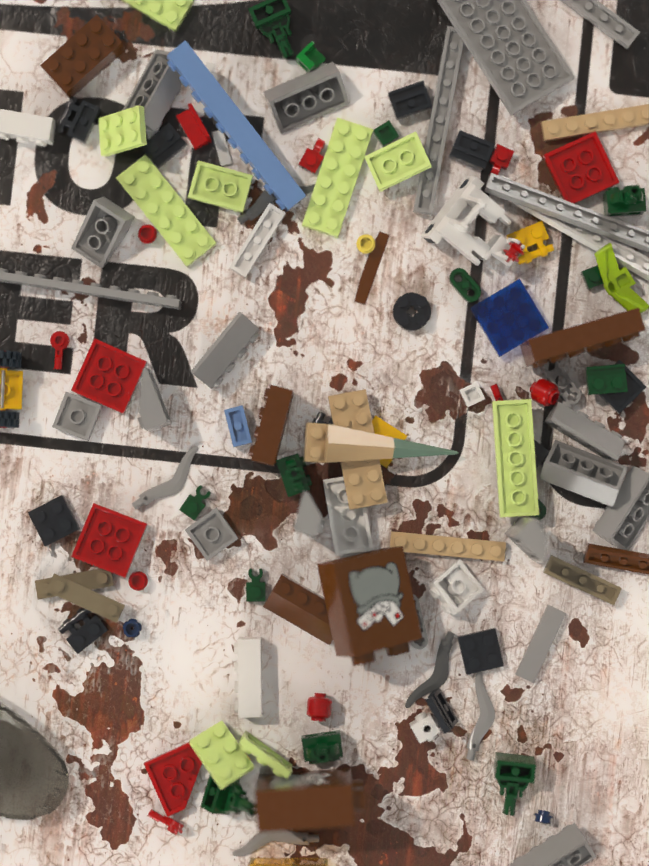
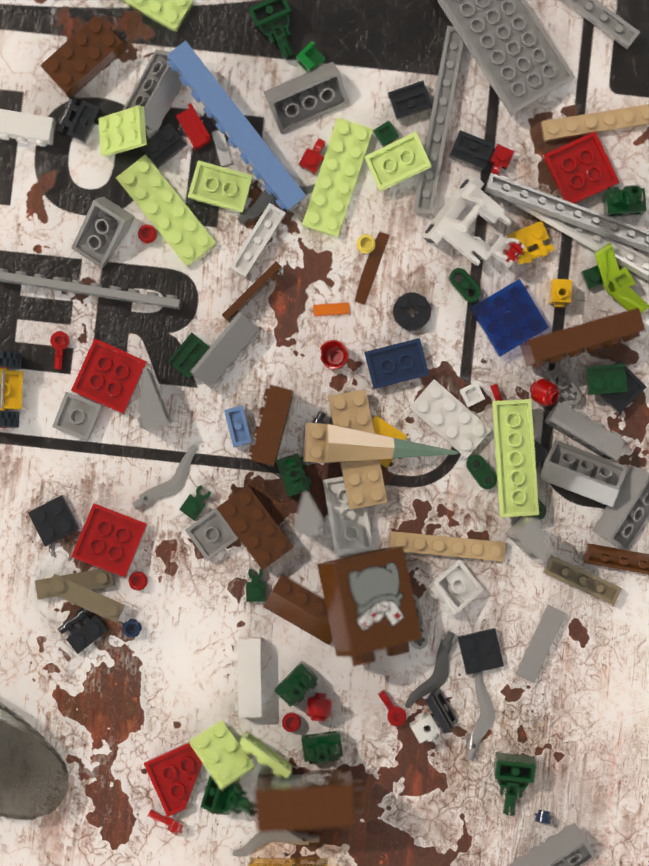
none -> dark green plate [167,332,210,380]
none -> reddish brown brick [217,485,294,570]
none -> reddish brown plate [222,261,282,323]
none -> dark green brick [274,661,318,707]
none -> red plate [282,712,301,732]
none -> orange window [313,302,350,316]
none -> red hair [320,340,349,370]
none -> dark blue plate [364,338,429,390]
none -> red plate [378,690,406,726]
none -> white plate [409,379,492,458]
none -> dark green plate [466,455,497,489]
none -> yellow brick [549,279,572,308]

